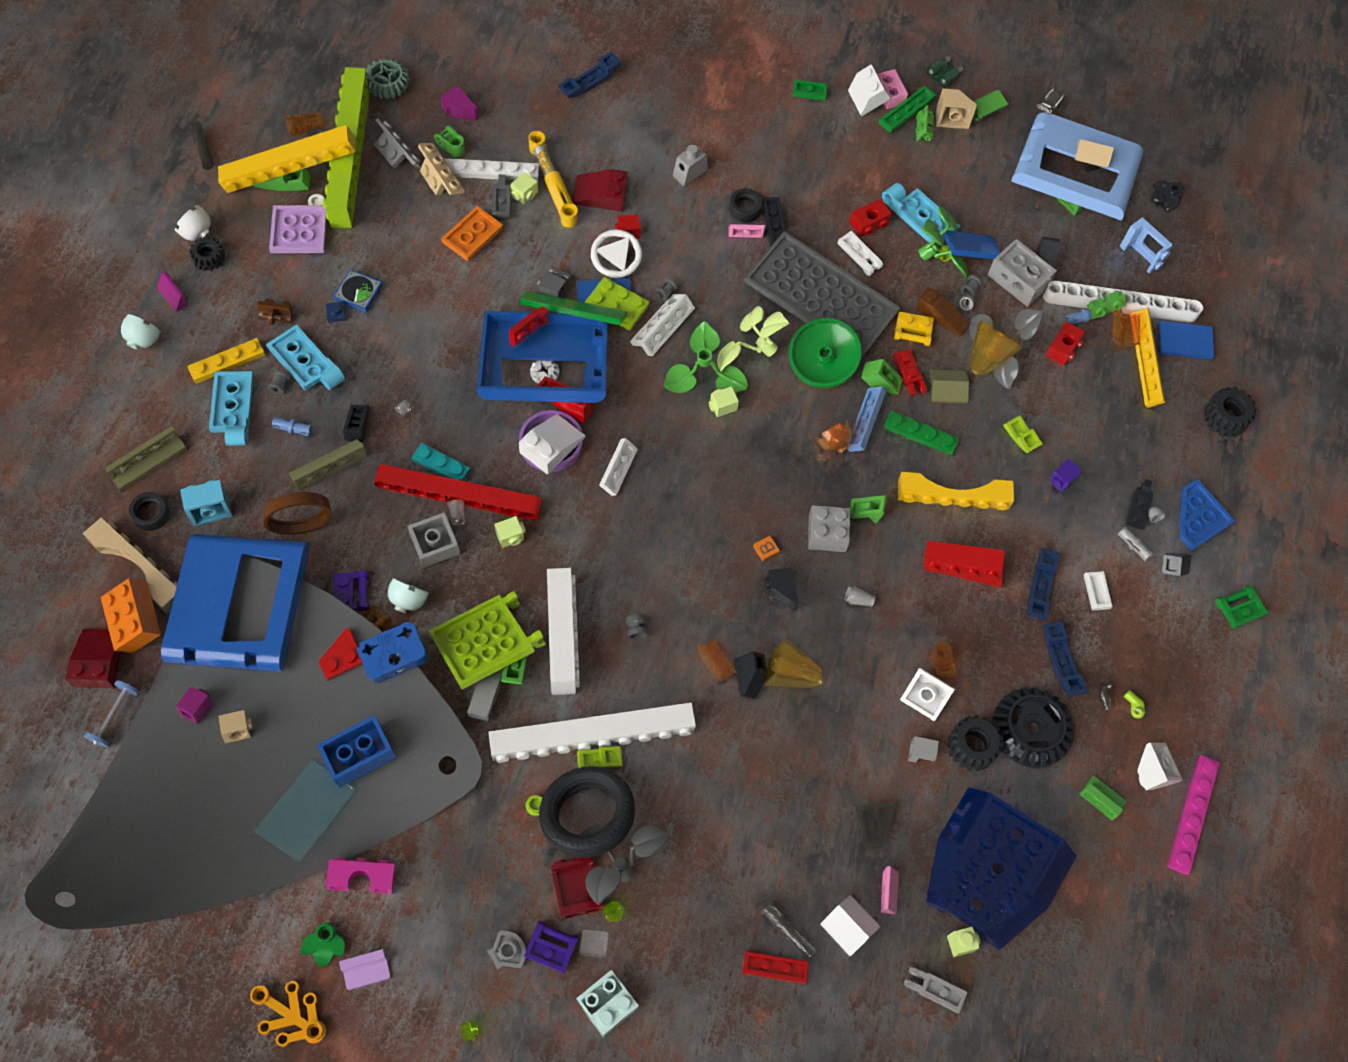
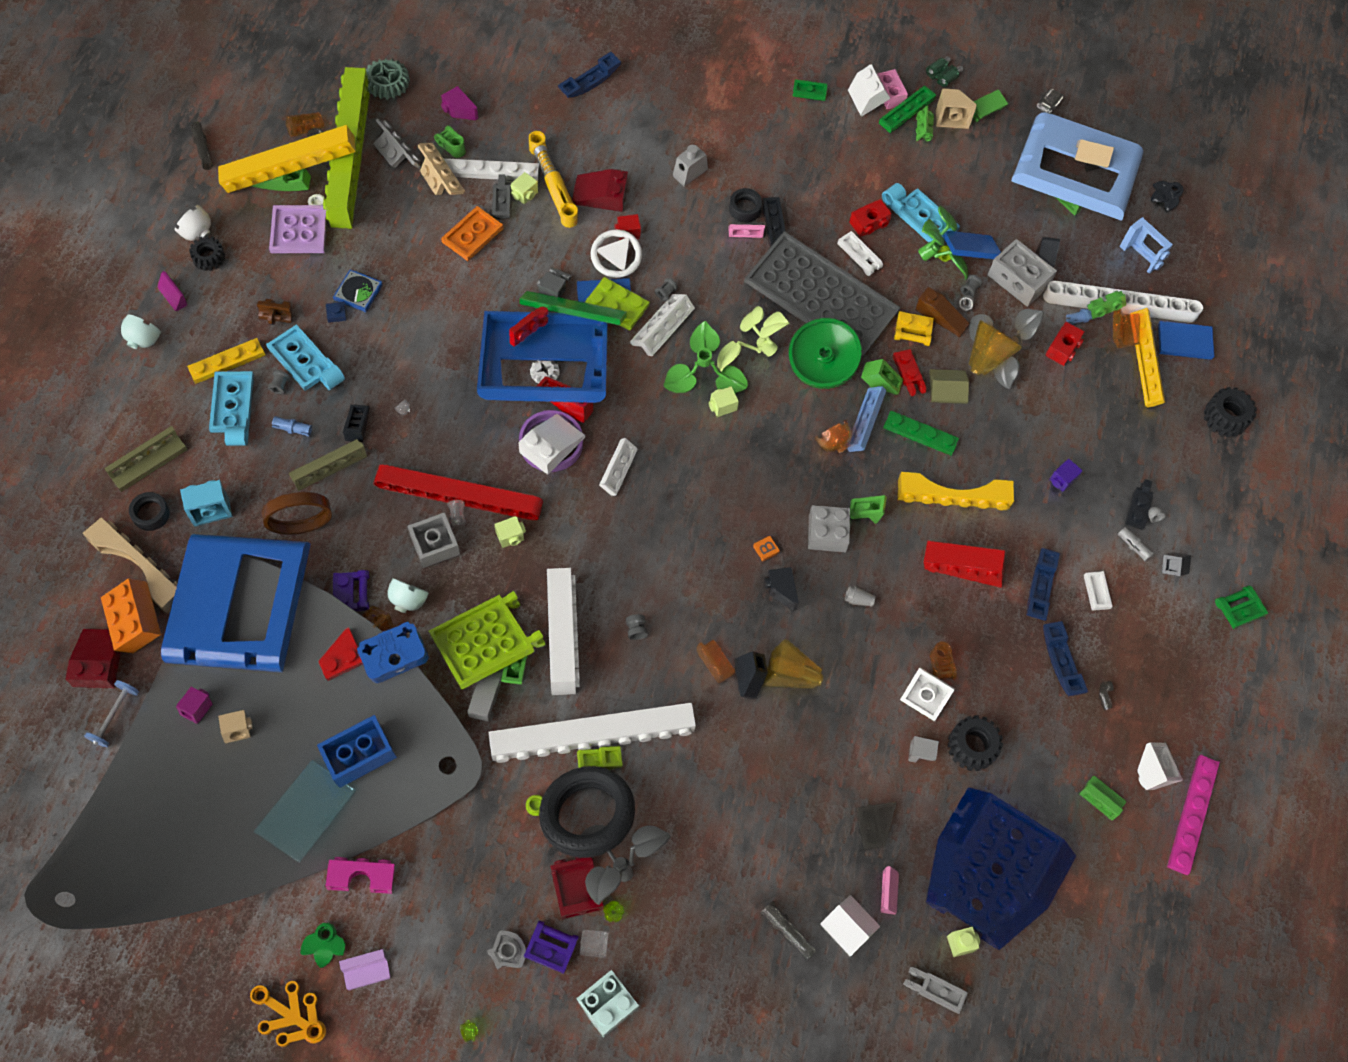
teal plate [411,443,470,481] -> none
red tile [742,951,809,984] -> none
black gear [992,687,1075,768] -> none
lime slope [1003,416,1042,453] -> none
lime arm [1124,690,1145,719] -> none
blue plate [1179,479,1235,552] -> none

